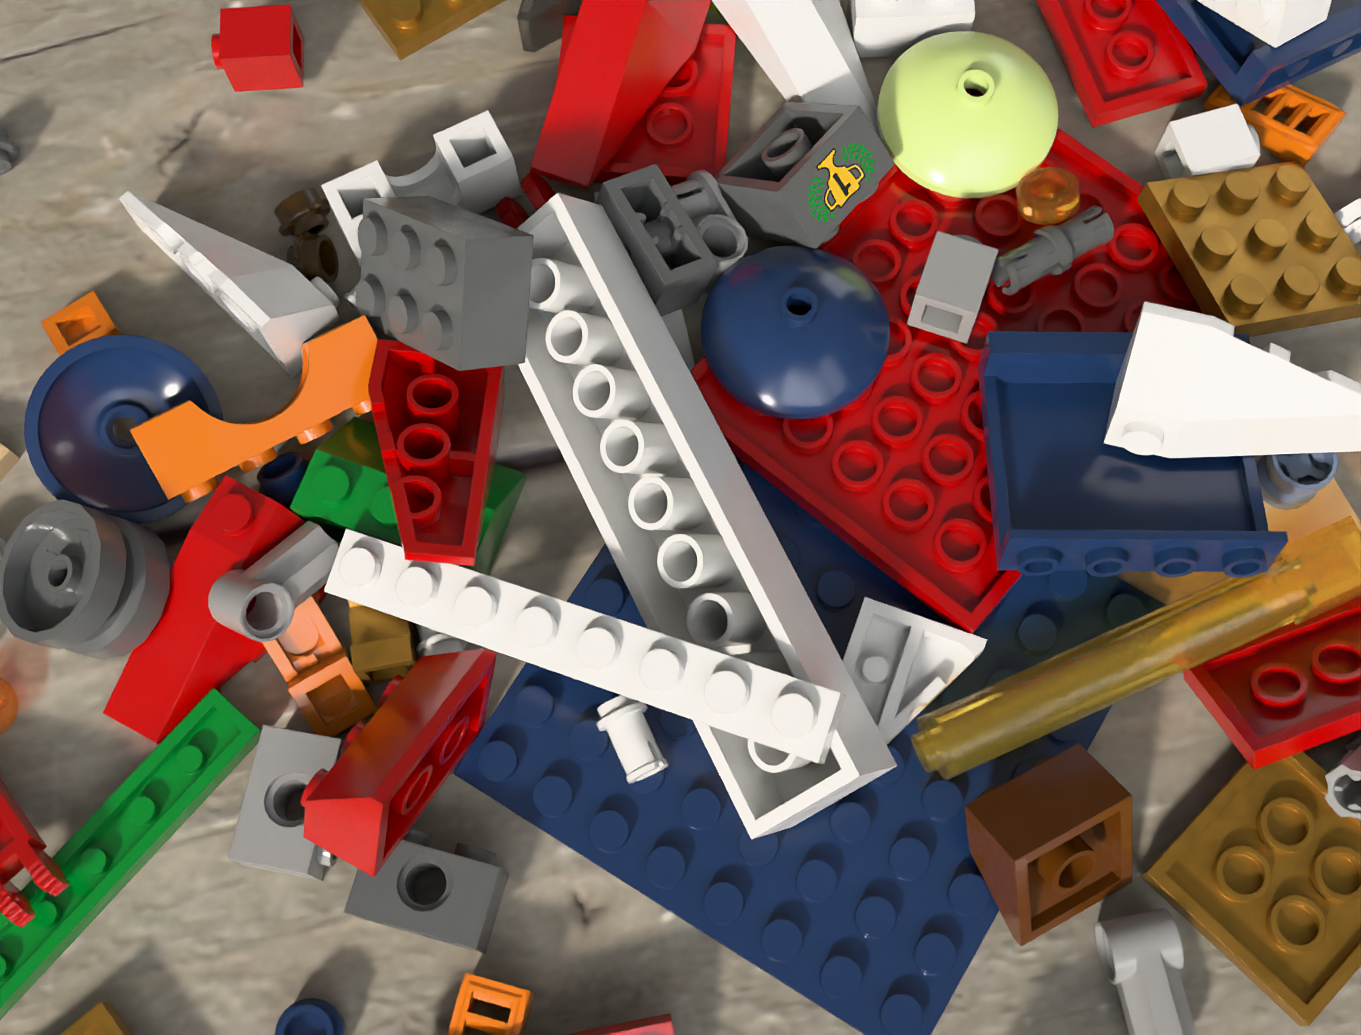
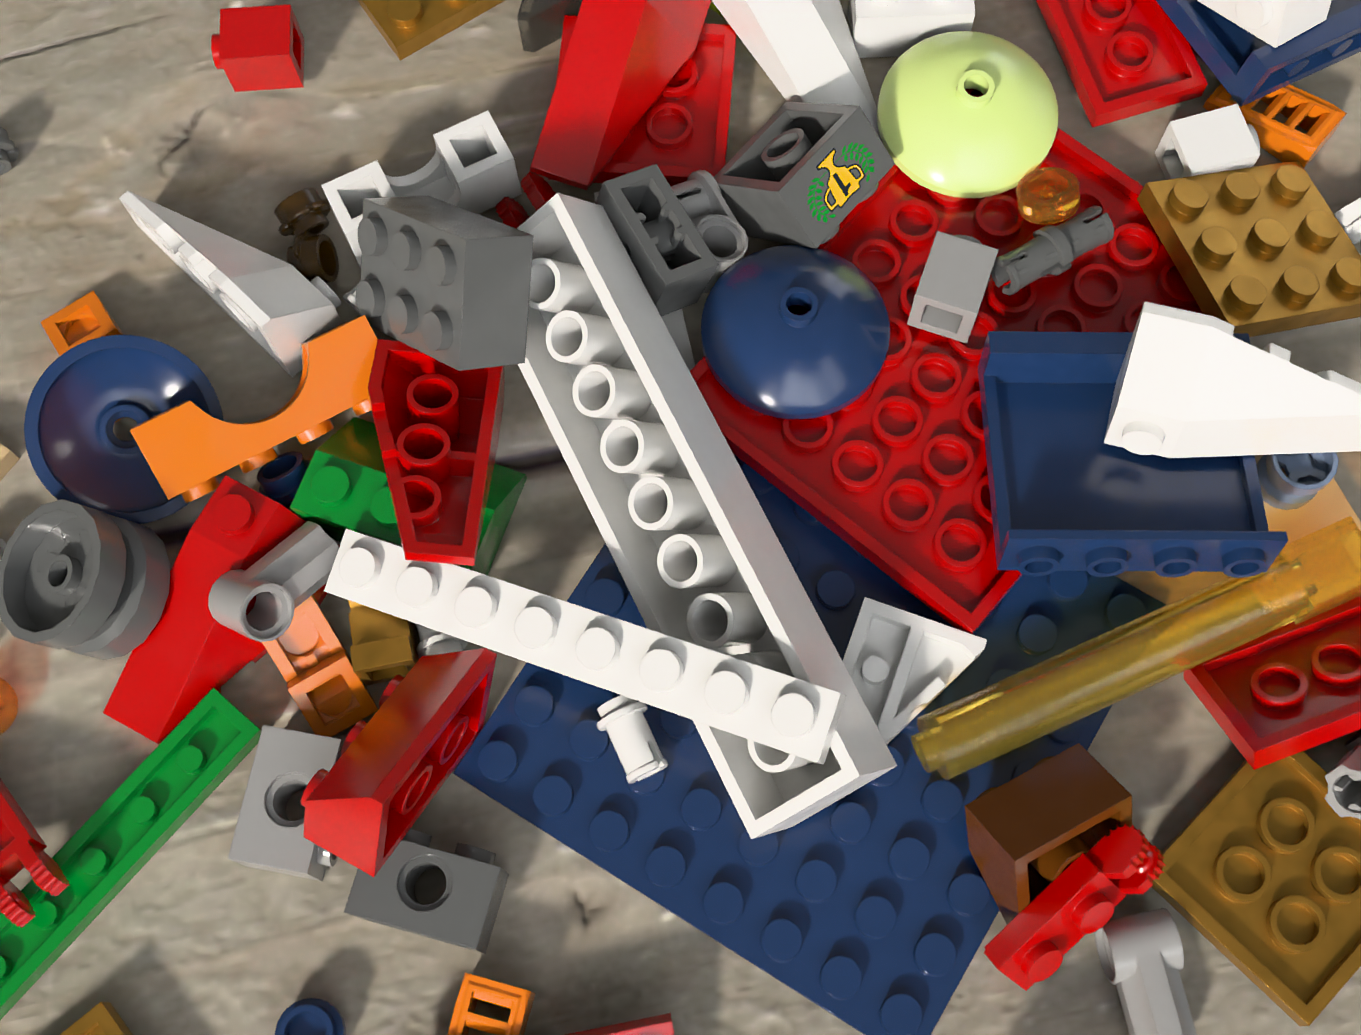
none -> red hinge [983,824,1166,991]

